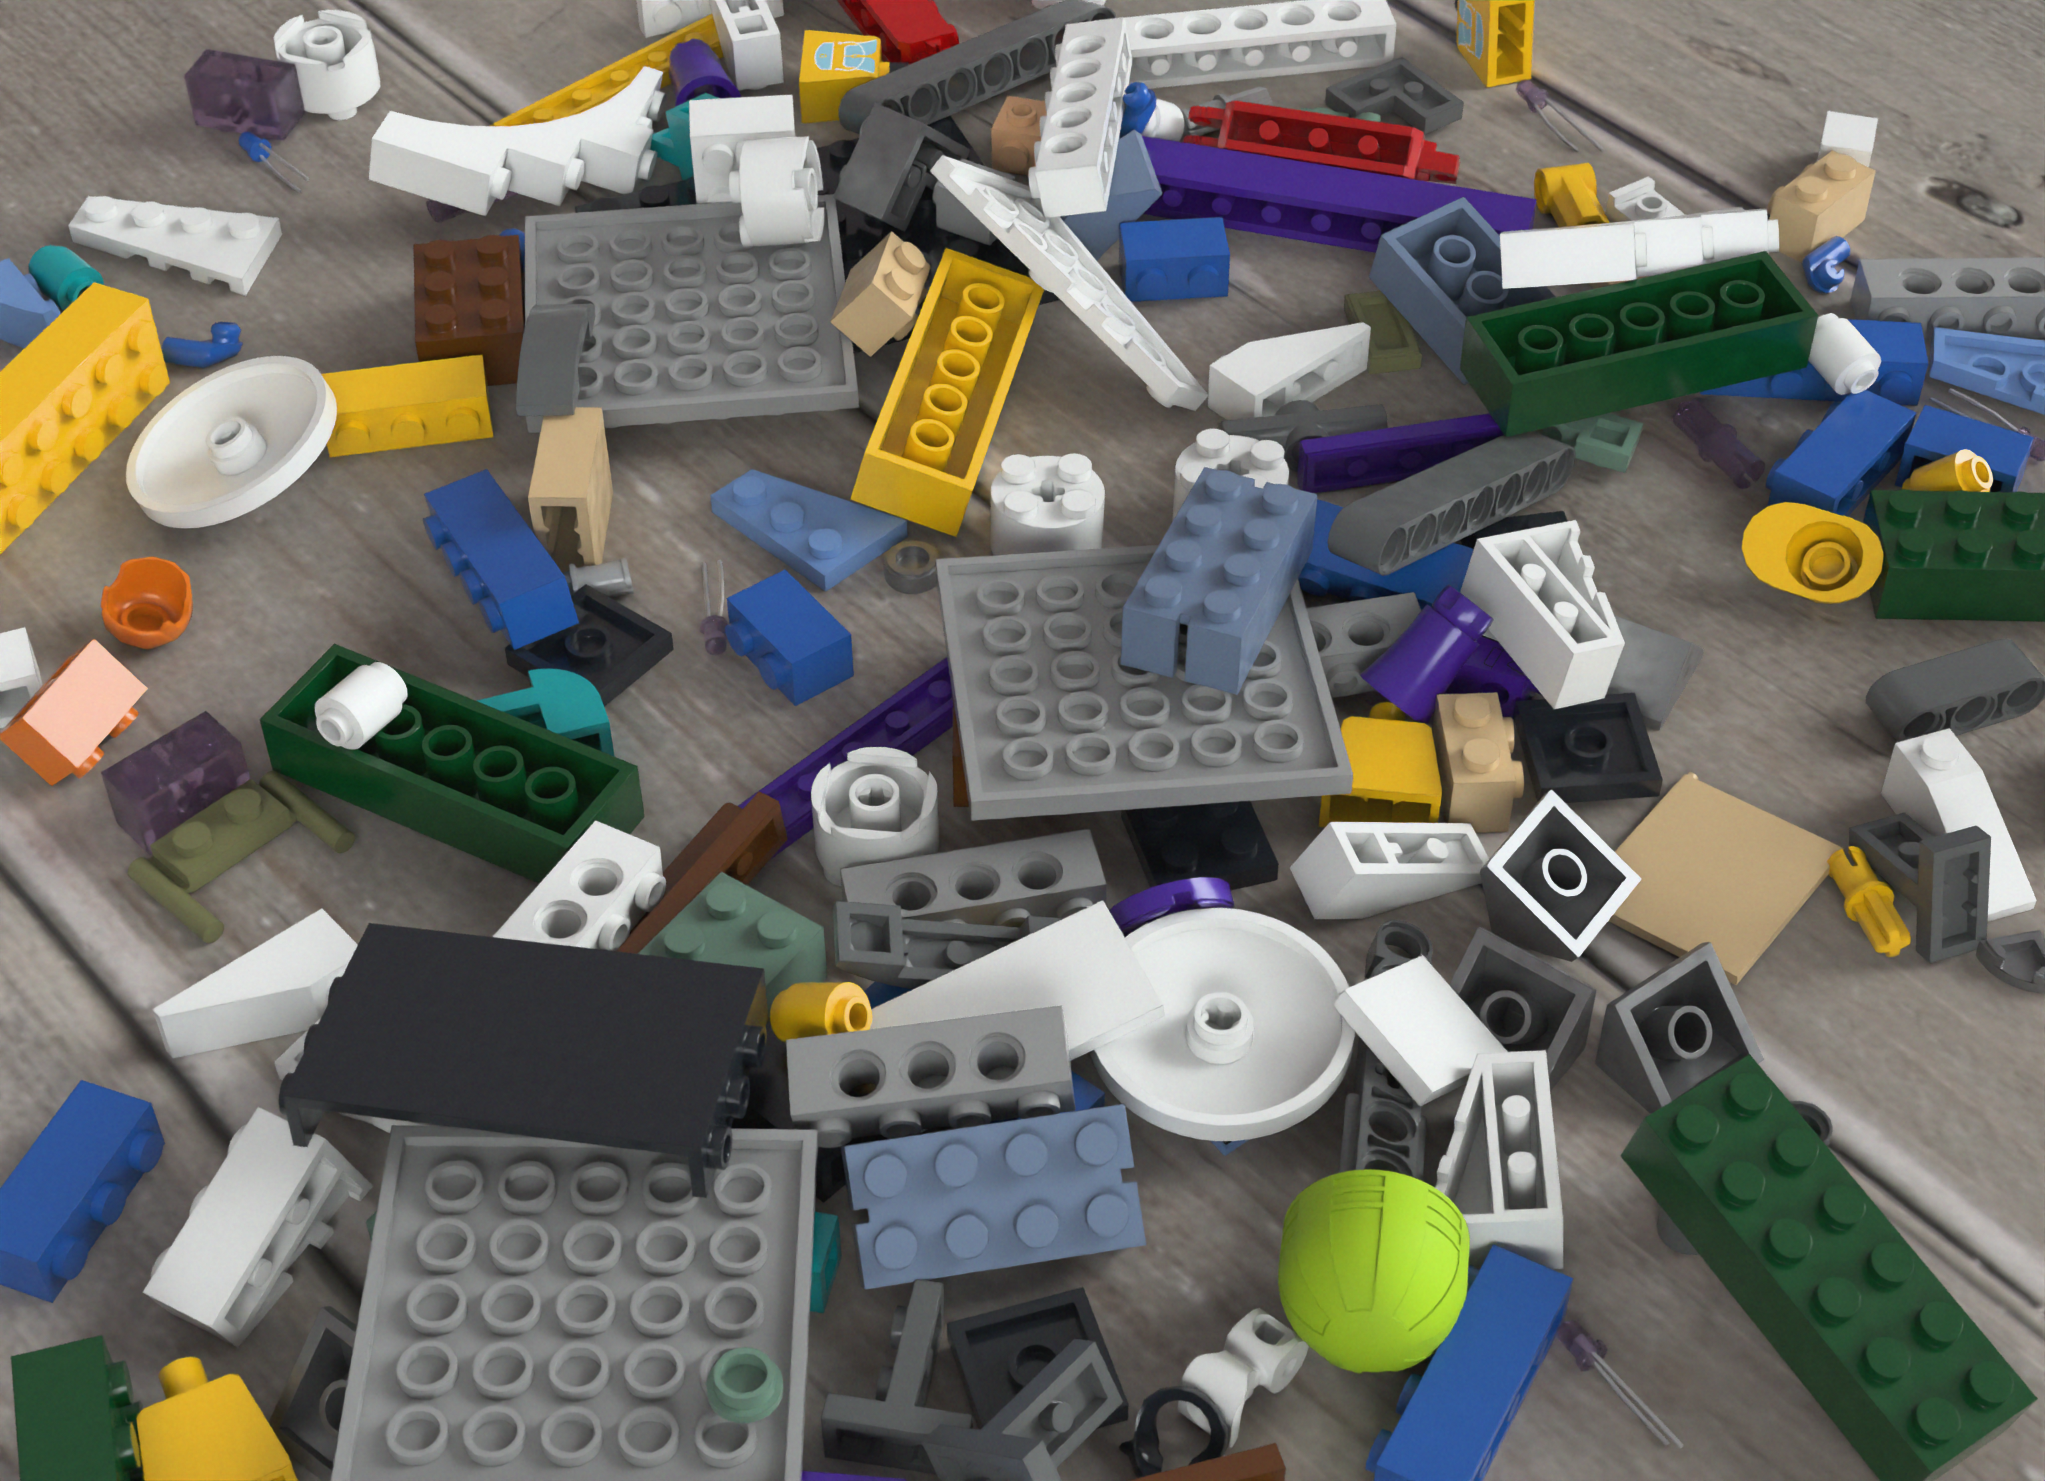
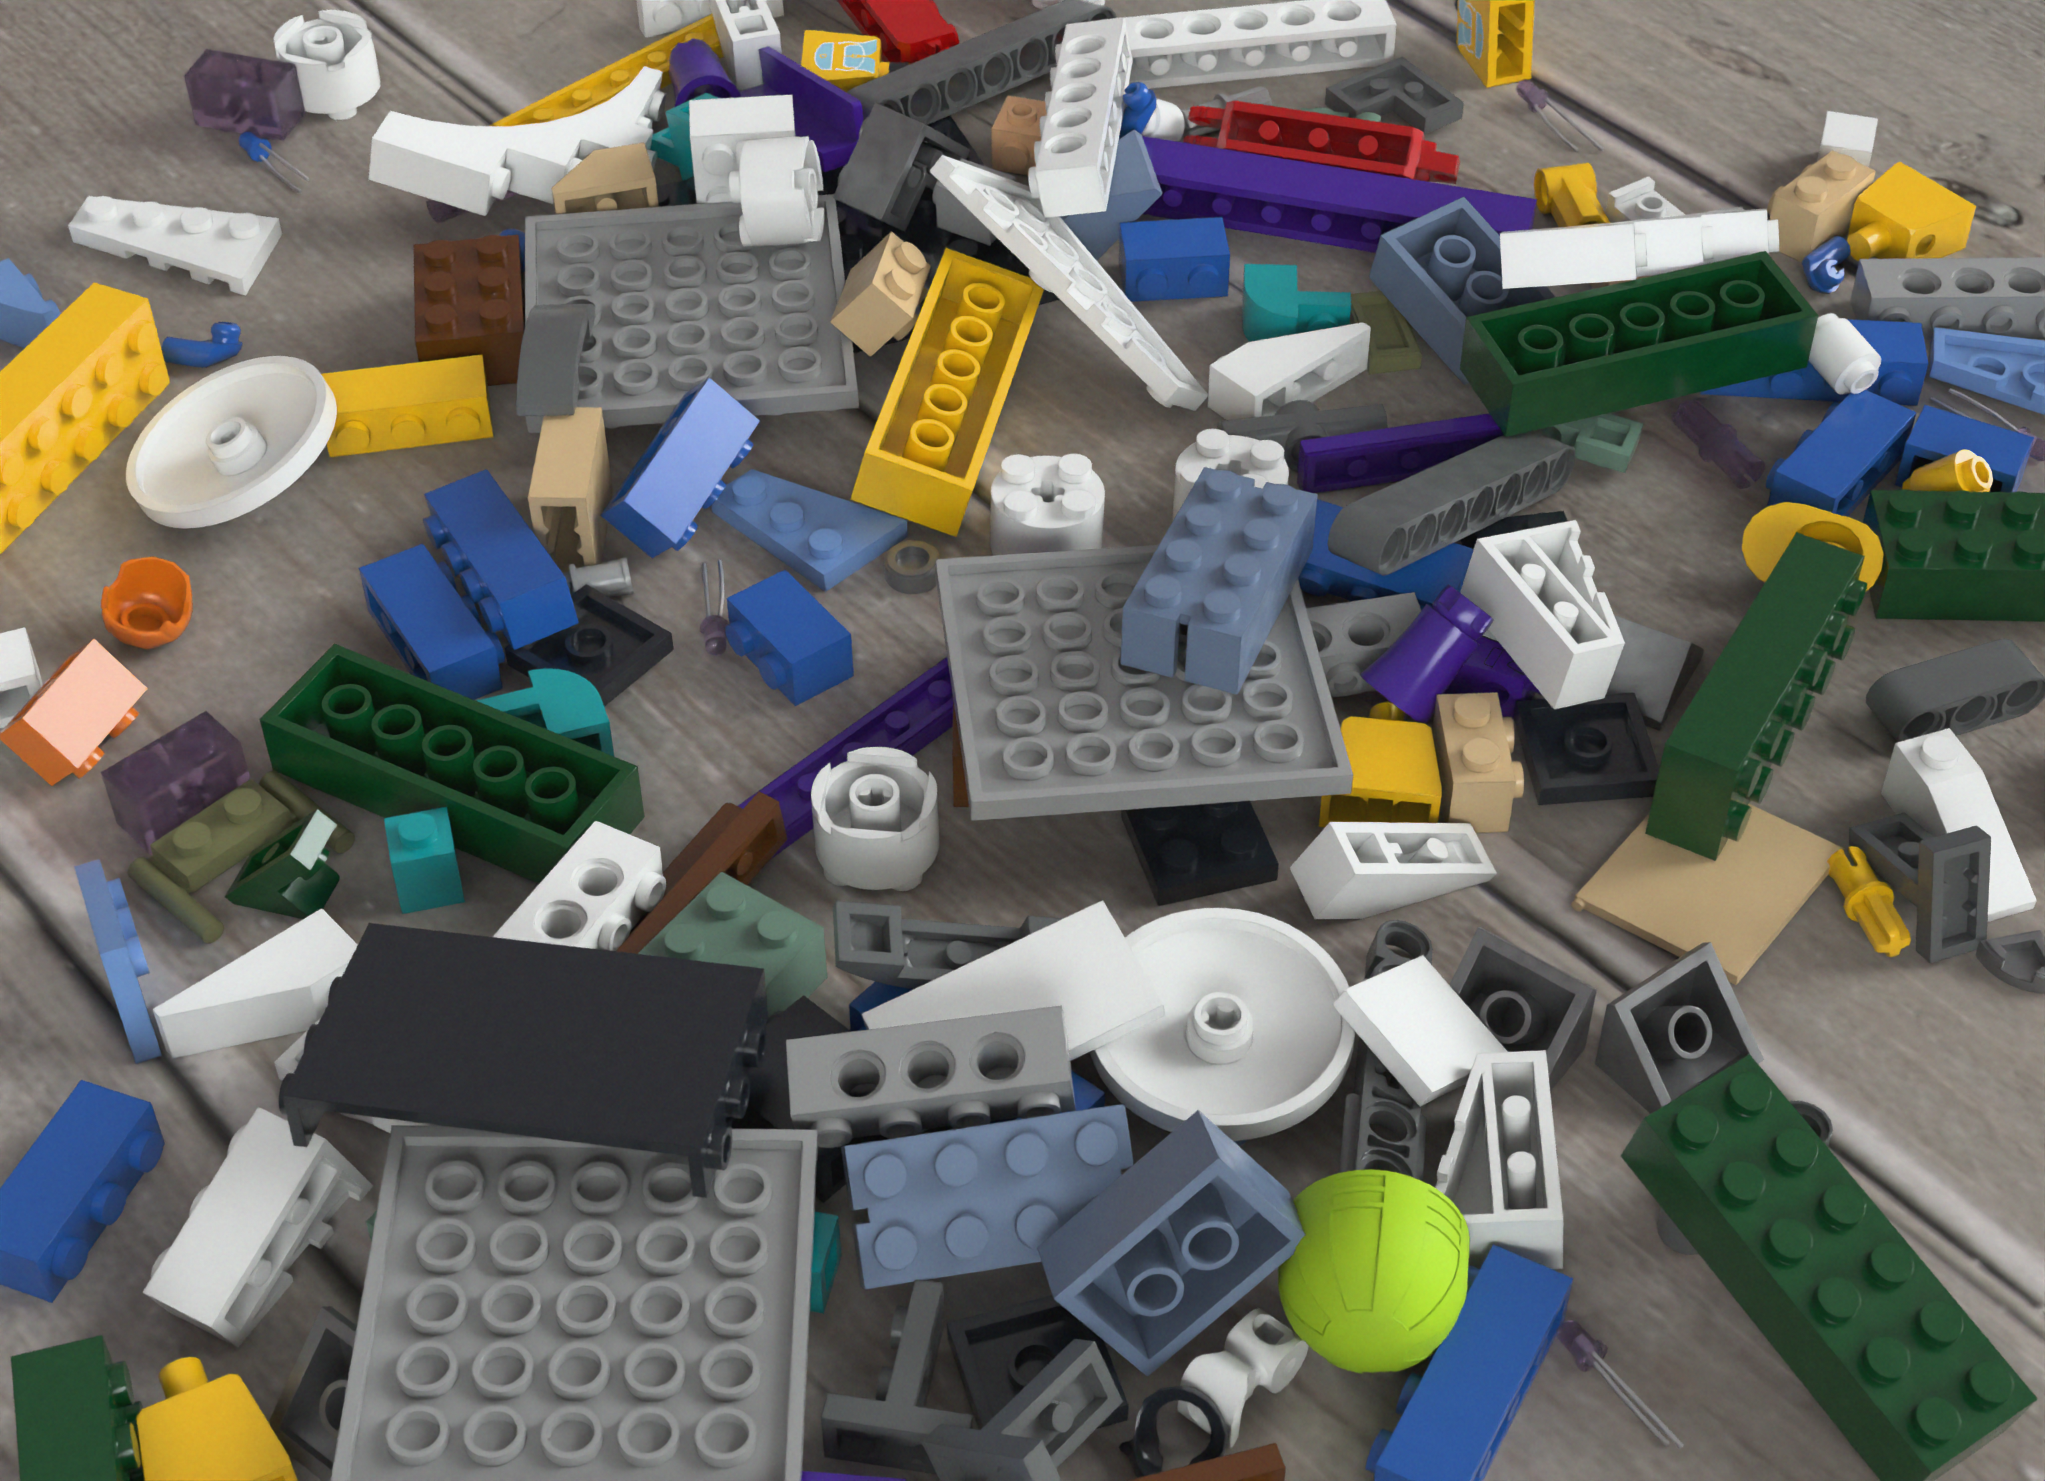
teal brick [28,245,104,311] -> none
white brick [315,662,407,750] -> none
sand green plate [706,1347,783,1423] -> none
yellow brick [770,982,872,1043] -> none
light grey brick [840,828,1107,928] -> none
dark purple tile [1109,877,1234,937] -> none
flat silver slope [1480,789,1641,962] -> none
none -> medium blue wing [74,859,162,1064]
none -> dark green slope [224,809,340,919]
none -> blue brick [359,544,505,700]
none -> teal brick [384,807,465,914]
none -> tan slope [551,142,659,214]
none -> brick [600,377,760,558]
none -> dark purple panel [740,46,864,172]
none -> sand blue brick [1037,1110,1305,1377]
none -> teal brick [1242,264,1351,342]
none -> dark green brick [1645,532,1867,861]
none -> yellow torso [1847,161,1976,261]

